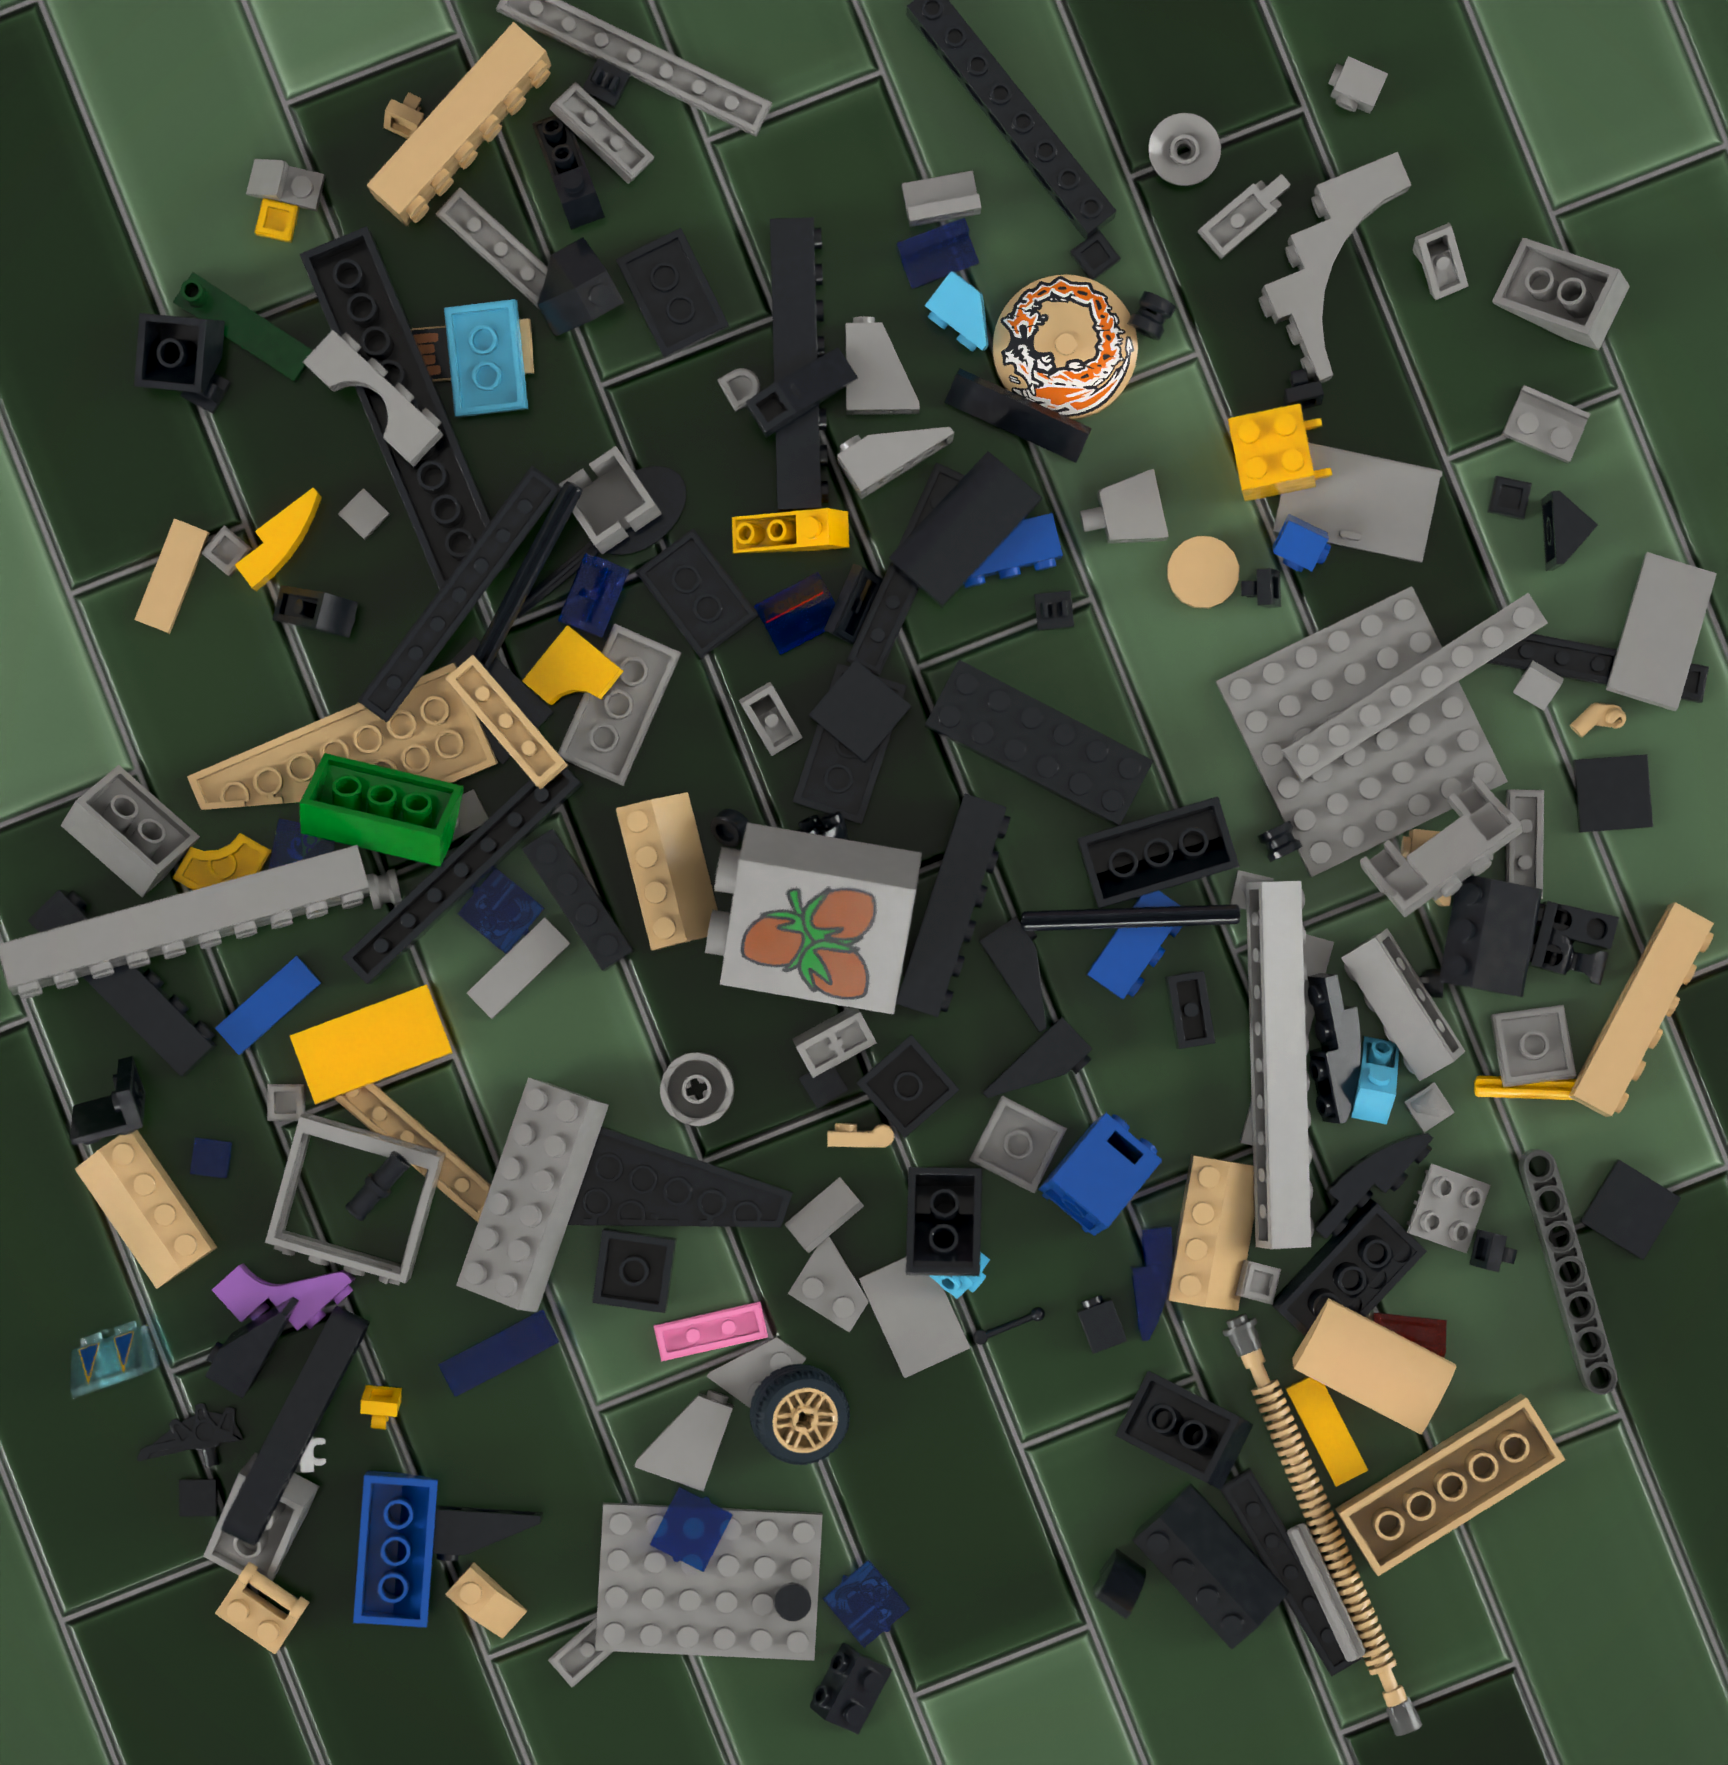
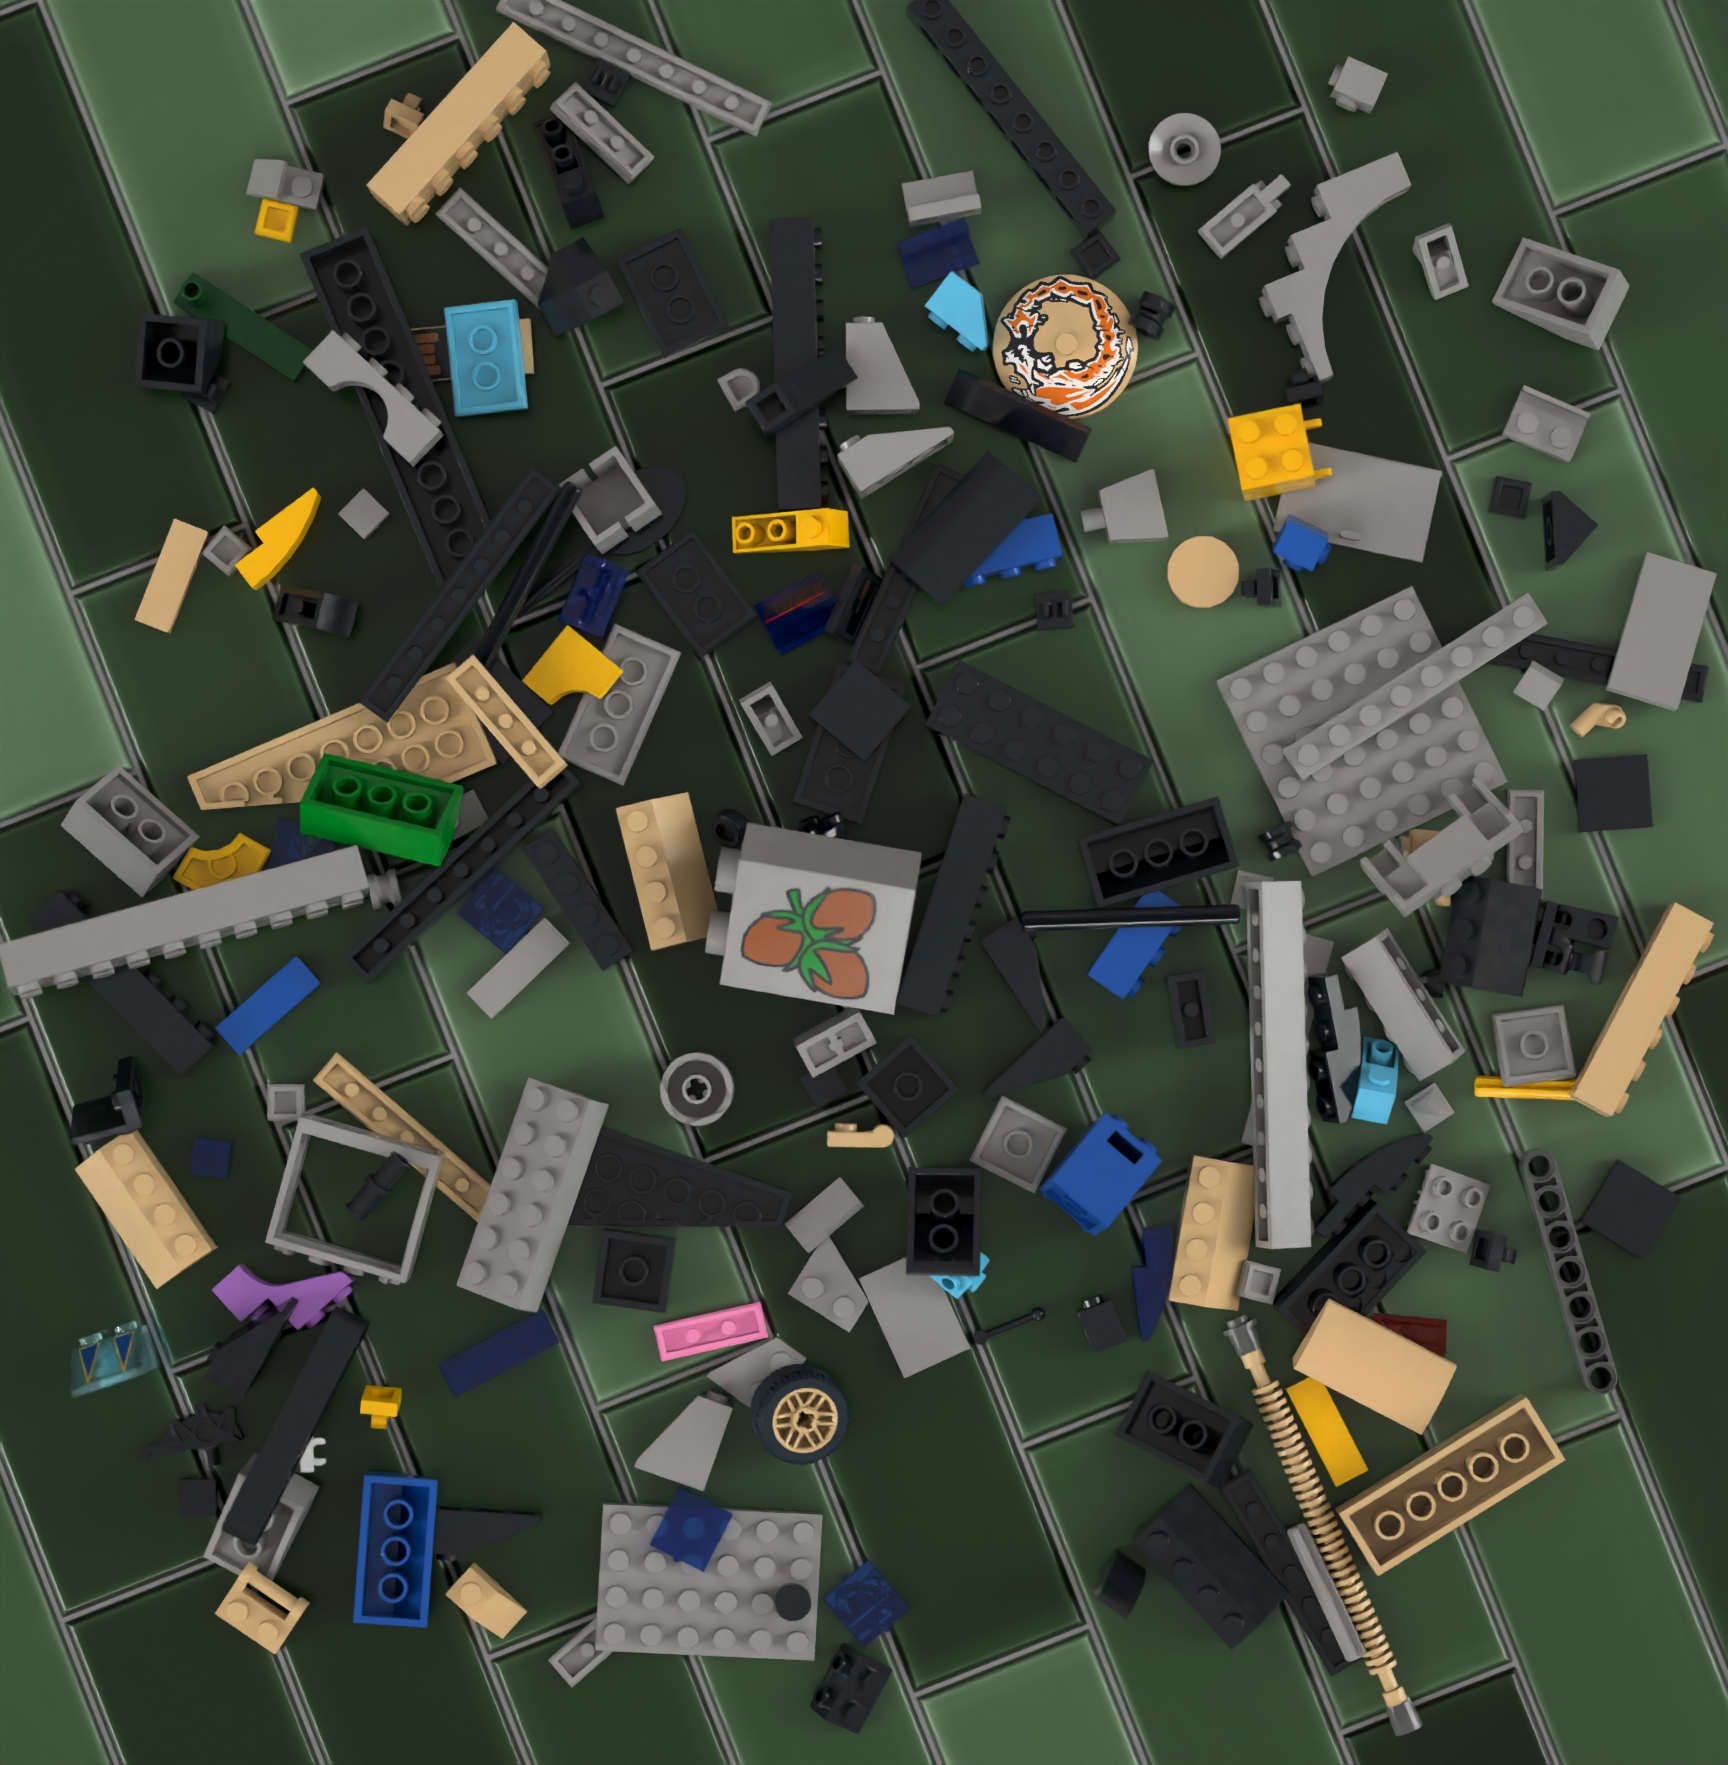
yellow tile [290,984,453,1105] -> none

